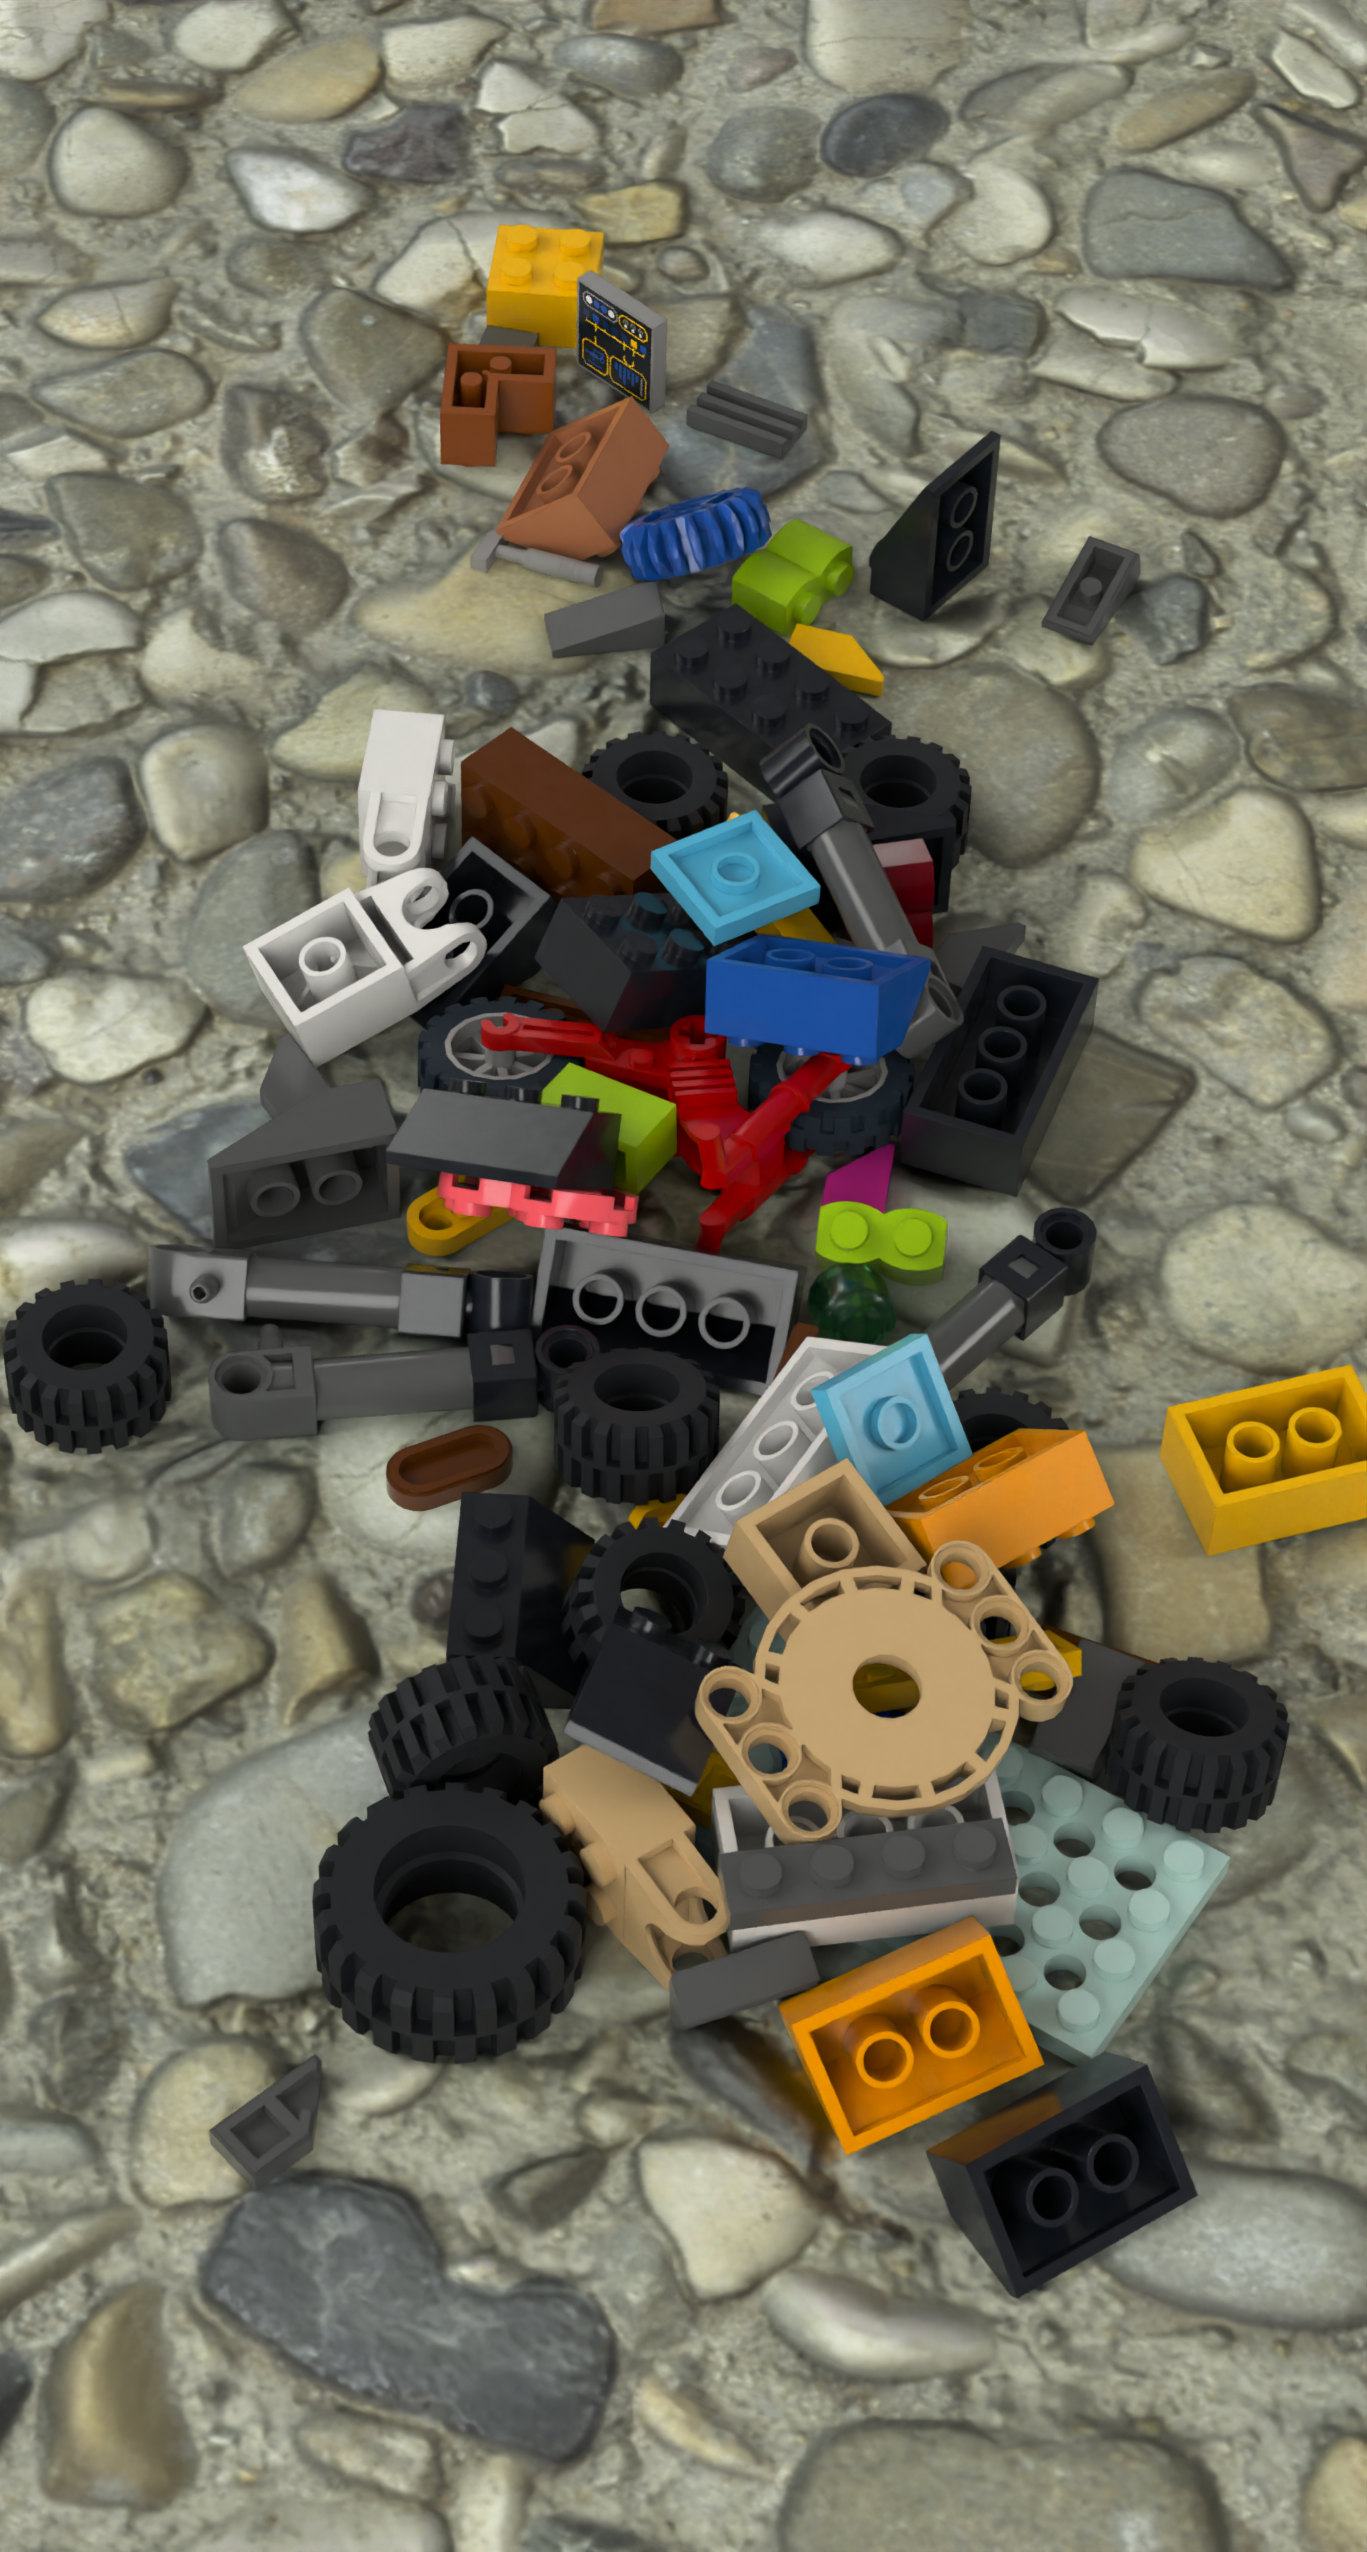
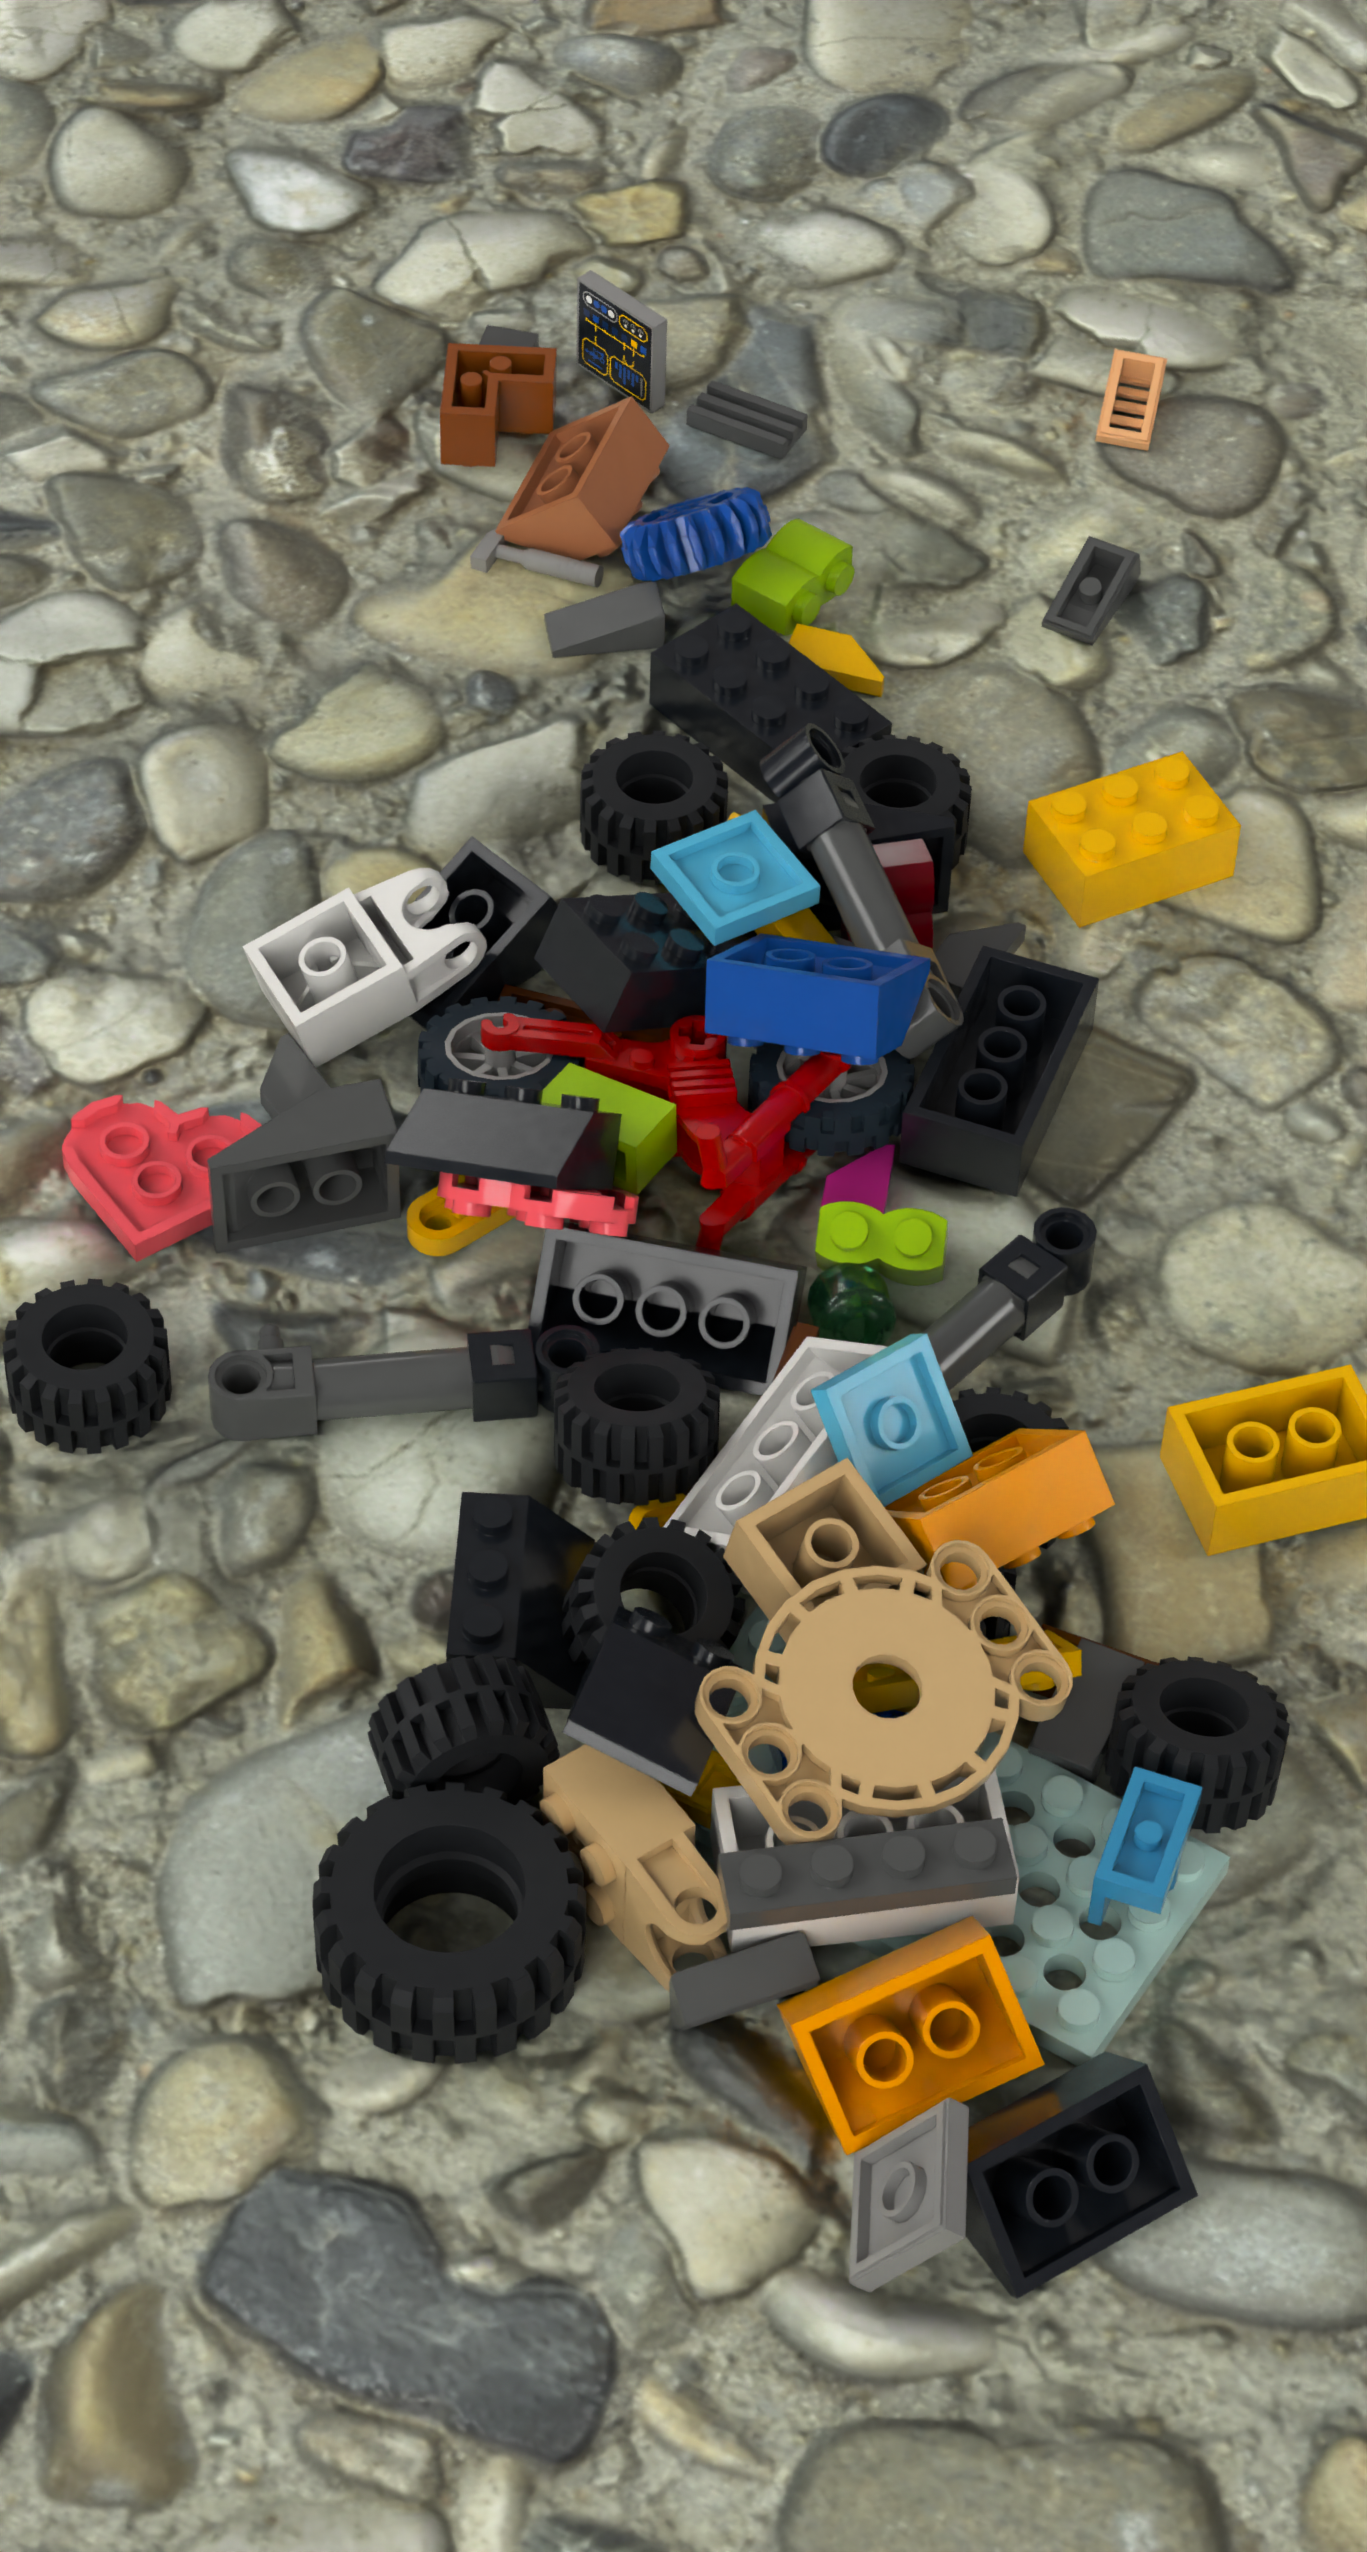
dark grey piece [146,1244,534,1339] -> none
dark grey tile [209,2054,323,2192] -> none
white brick [358,709,456,904] -> none
reddish brown tile [386,1425,513,1511] -> none
reddish brown brick [461,727,678,905] -> none
yellow brick [487,224,604,348] -> none
black slope [869,431,1001,622] -> none
none -> coral plate [62,1095,262,1262]
none -> light grey tile [849,2097,969,2293]
none -> yellow brick [1023,751,1241,928]
none -> dark azure panel [1087,1766,1203,1926]
none -> light nougat slope [1095,349,1167,451]

